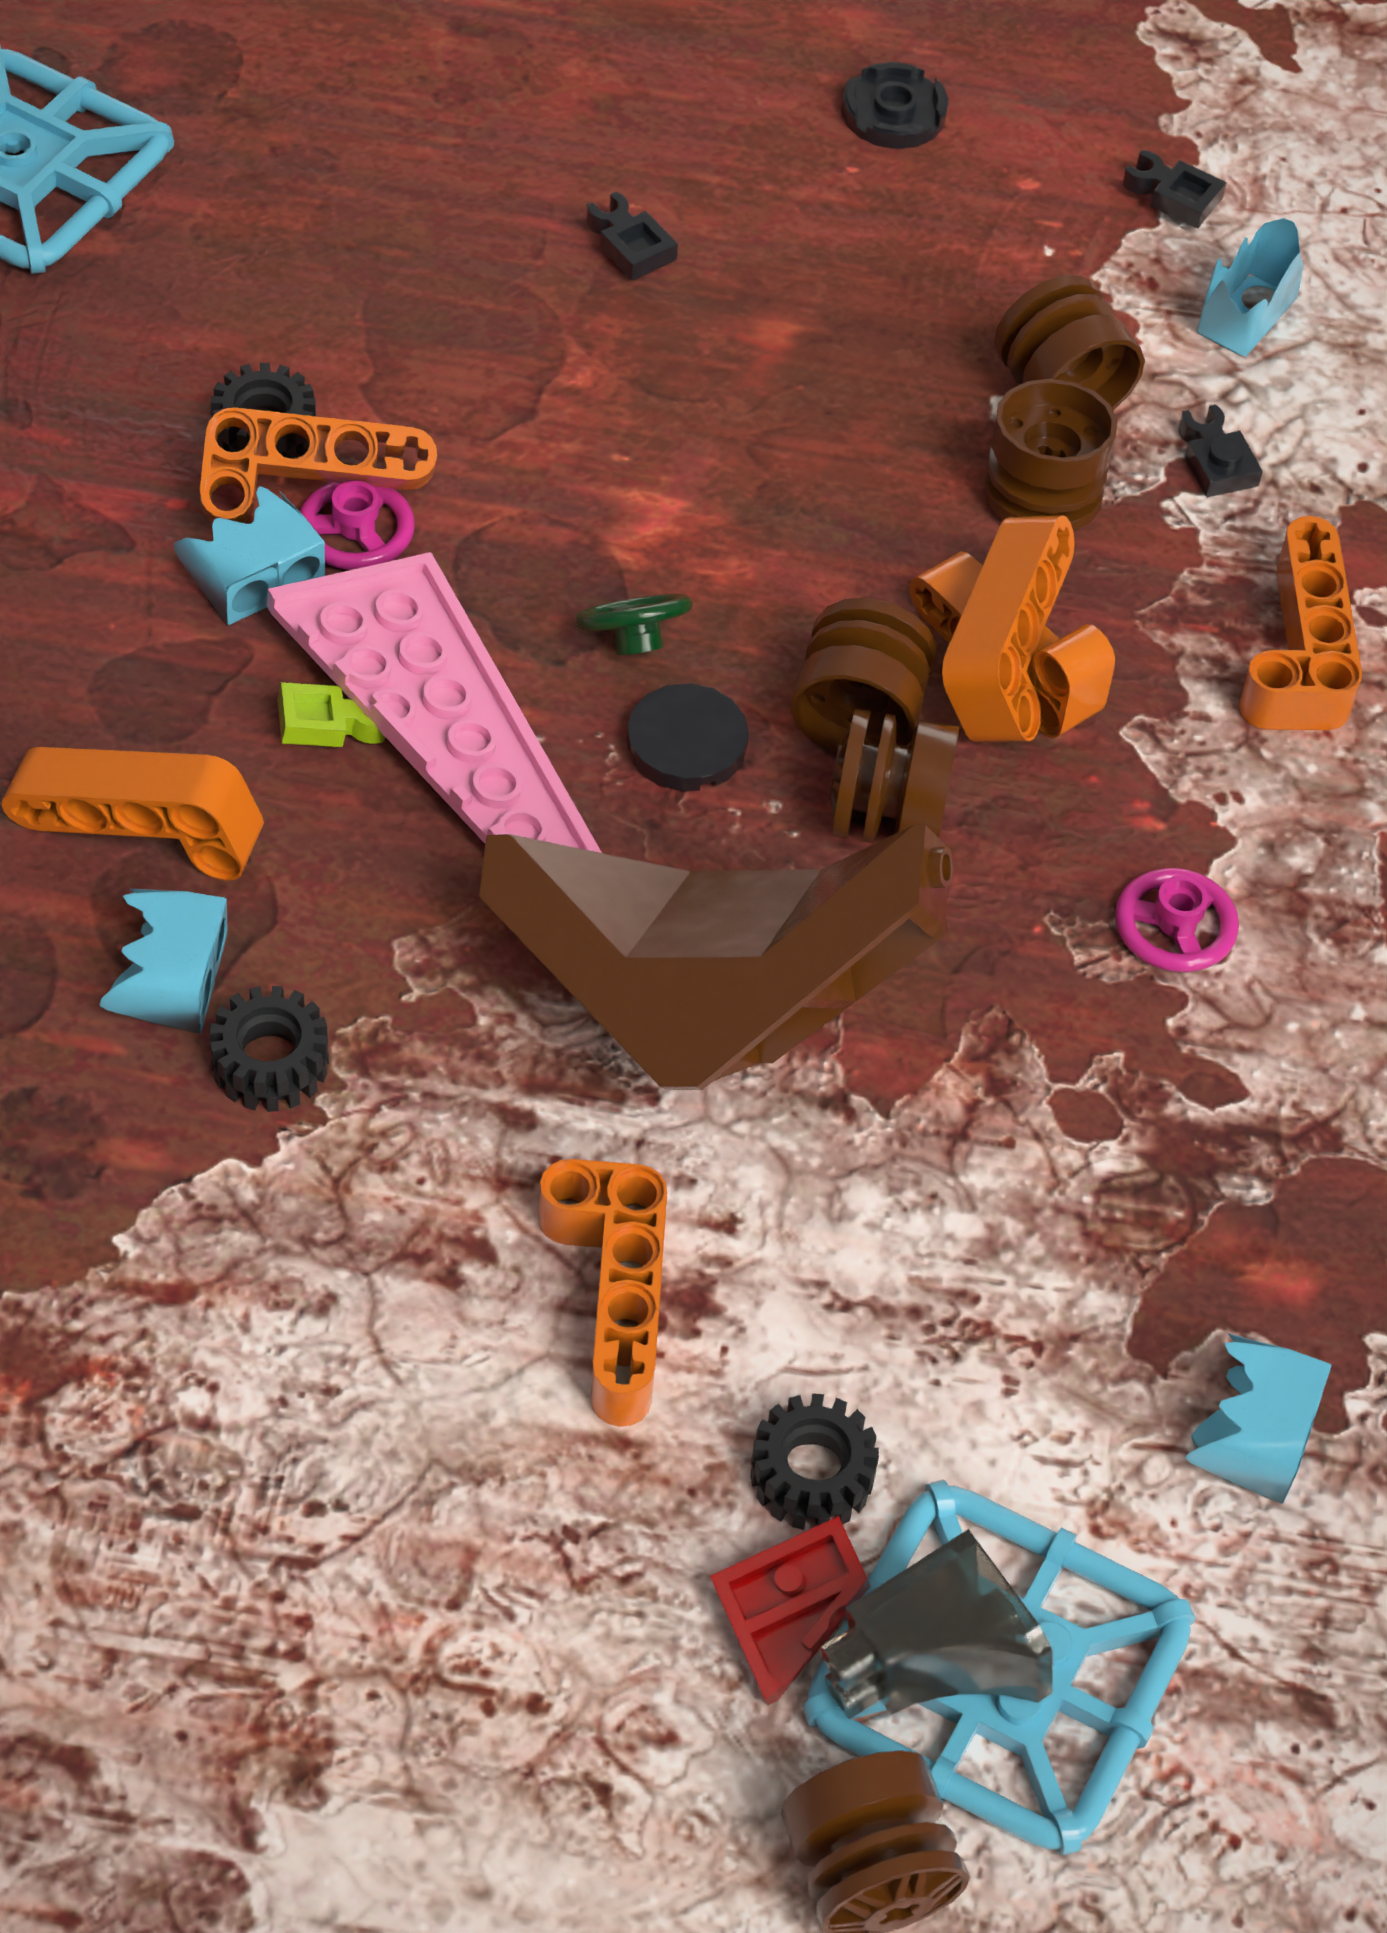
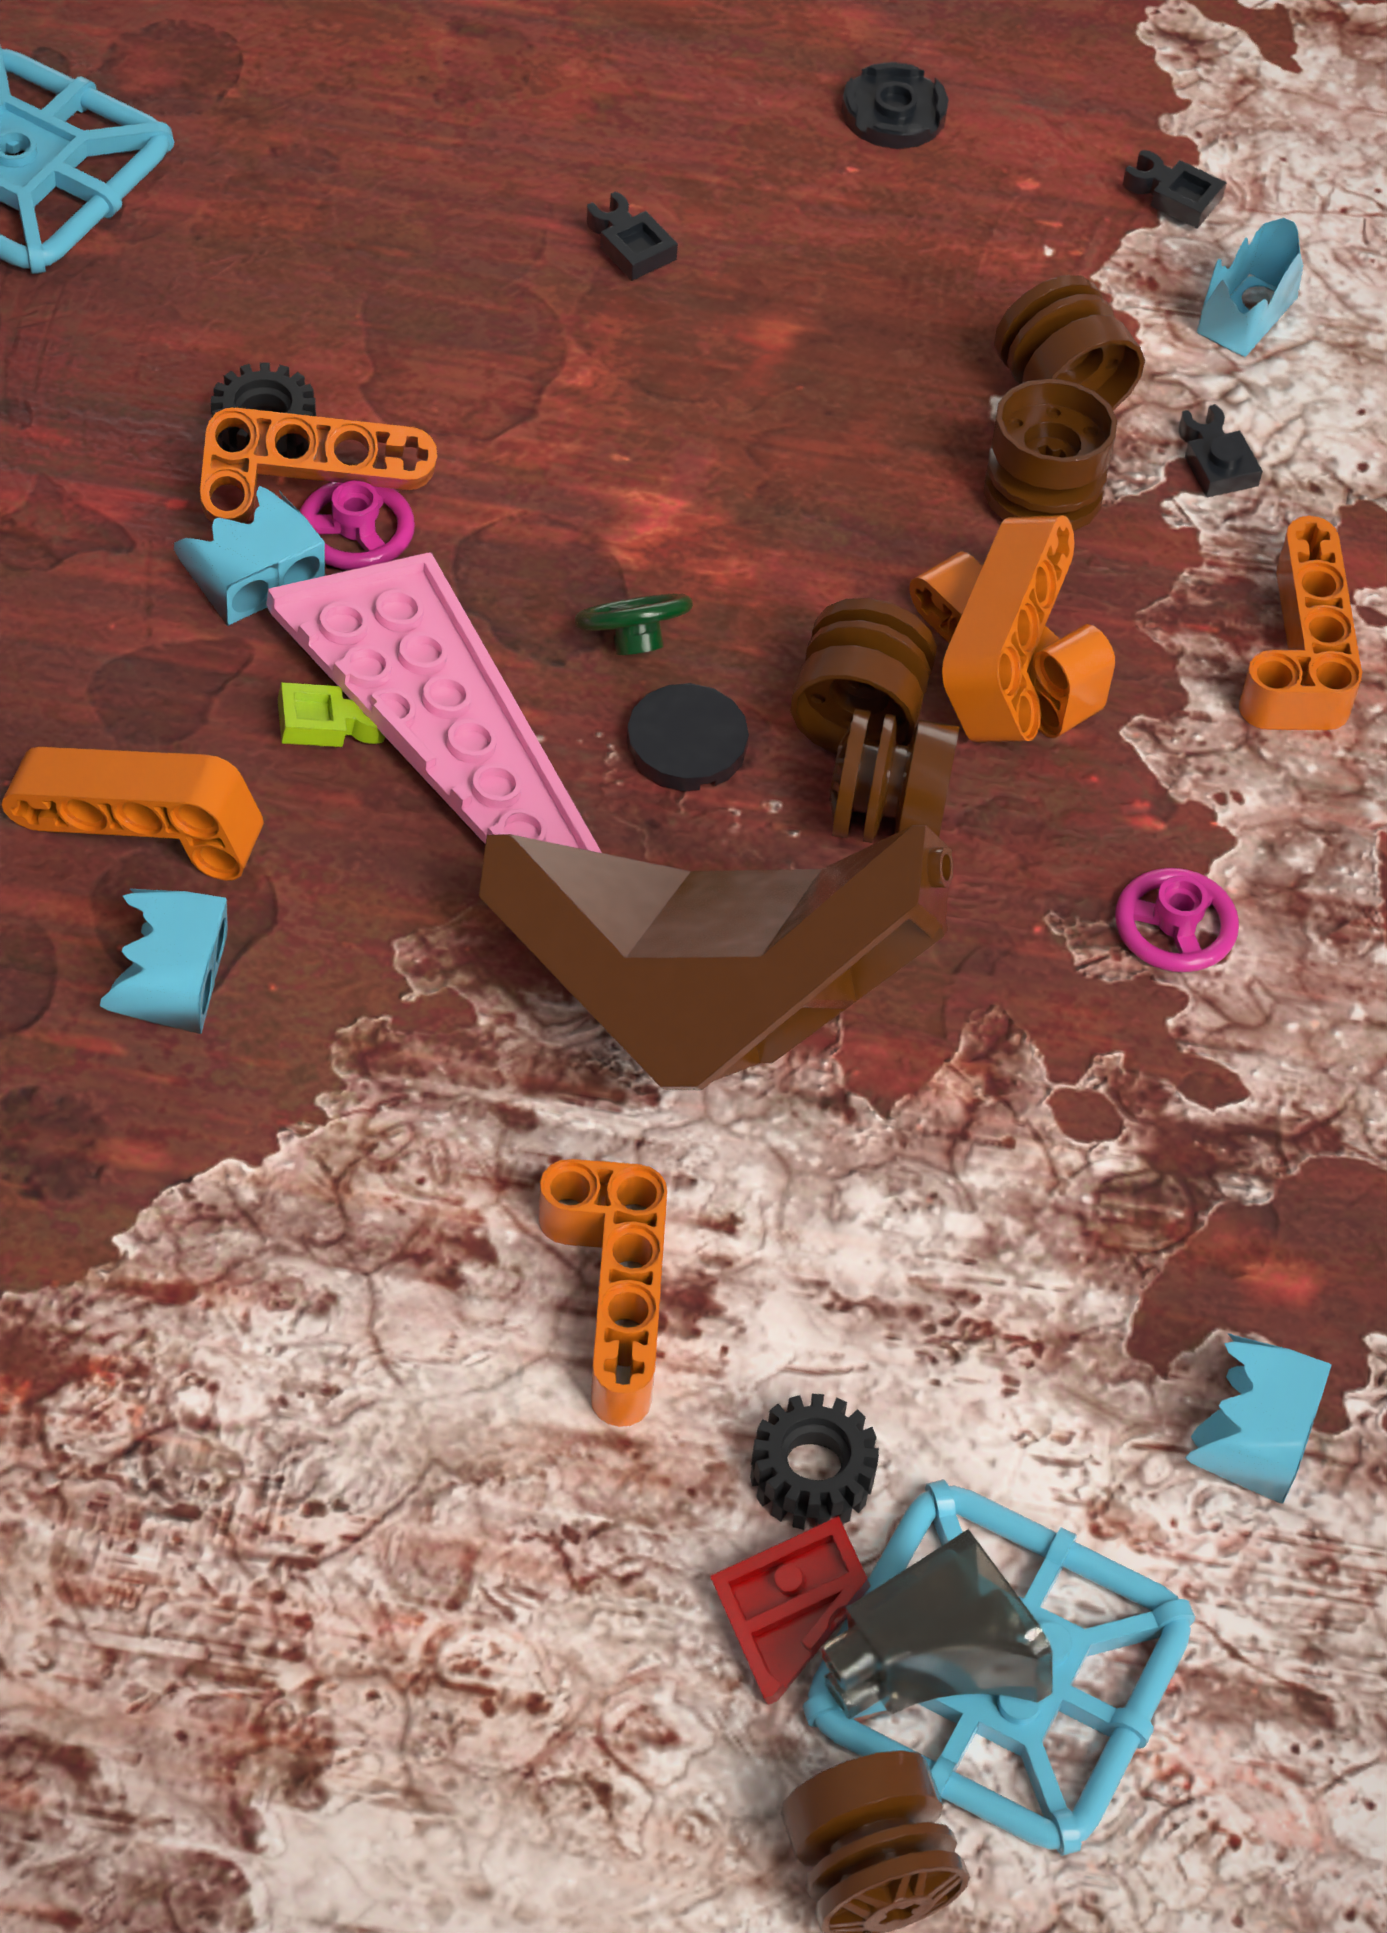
black tyre [209,985,329,1112] -> none

